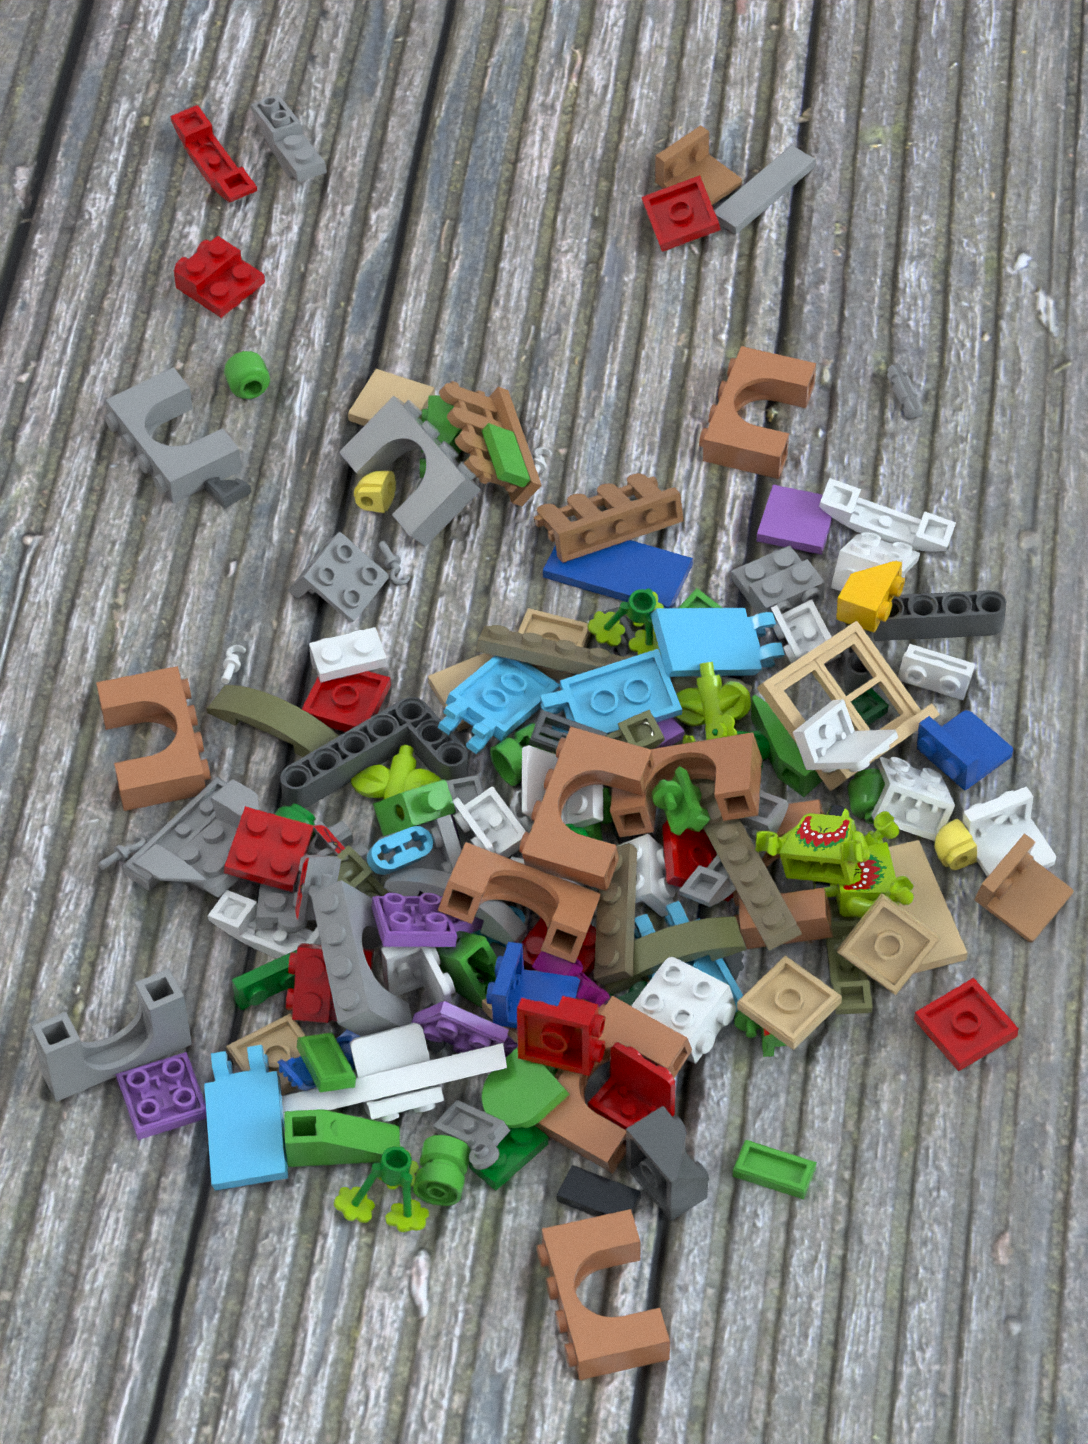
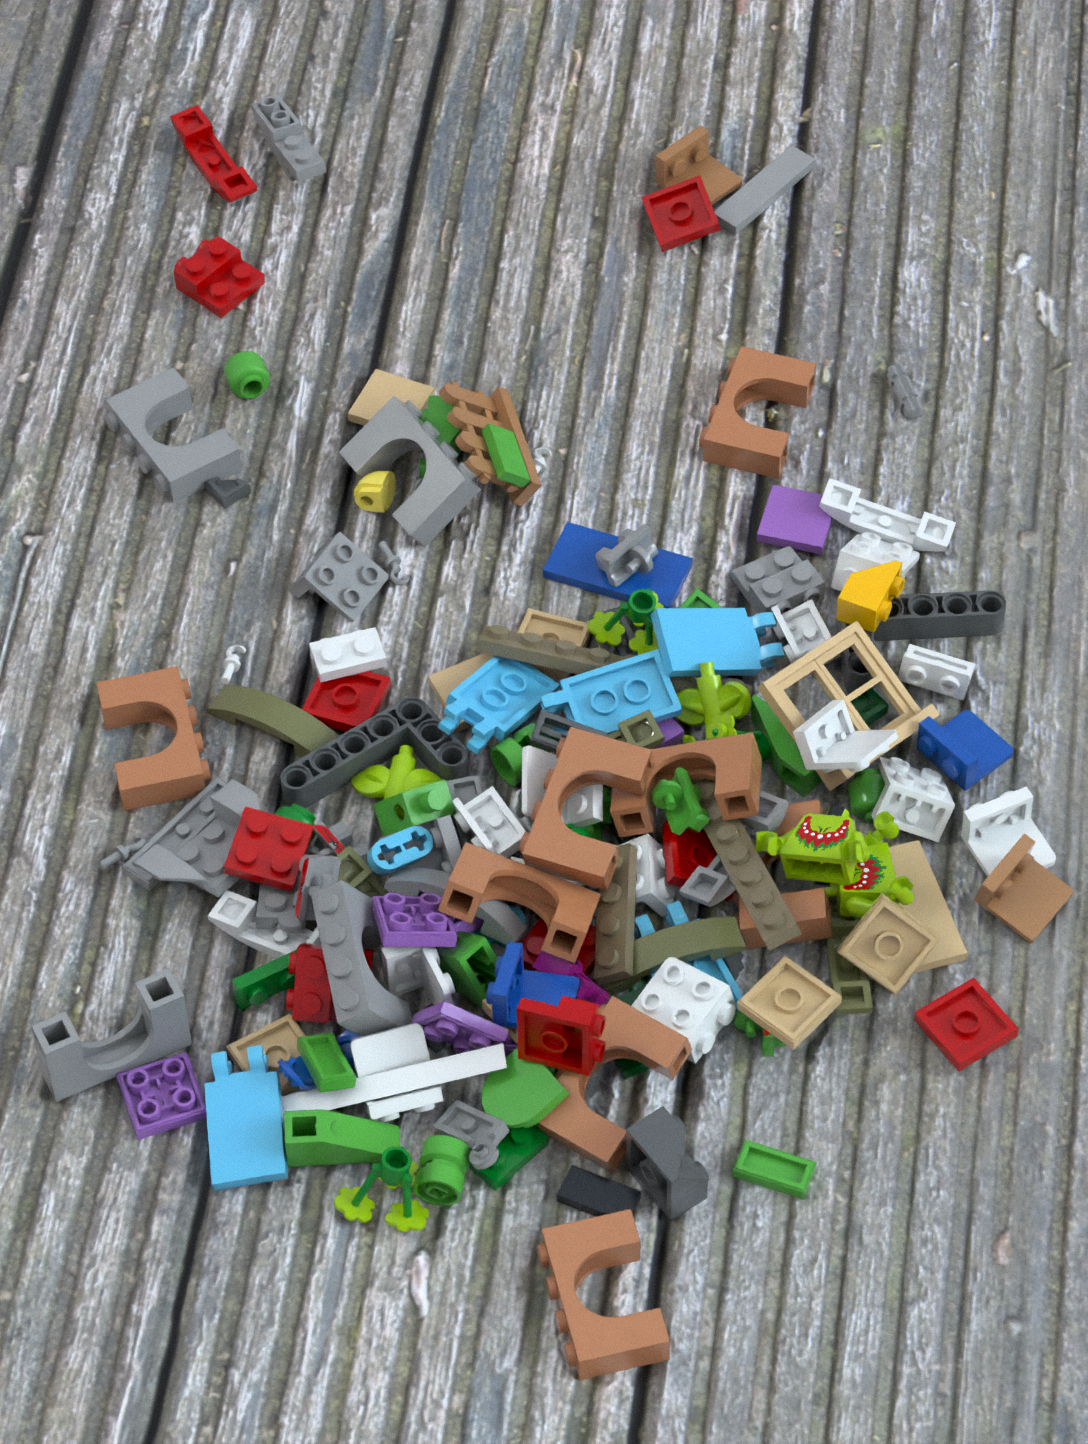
medium nougat fence [534,473,684,563] -> none
red bracket [588,1042,675,1130] -> none
light yellow piece [934,818,977,870] -> none
none -> light grey hips [595,524,658,587]

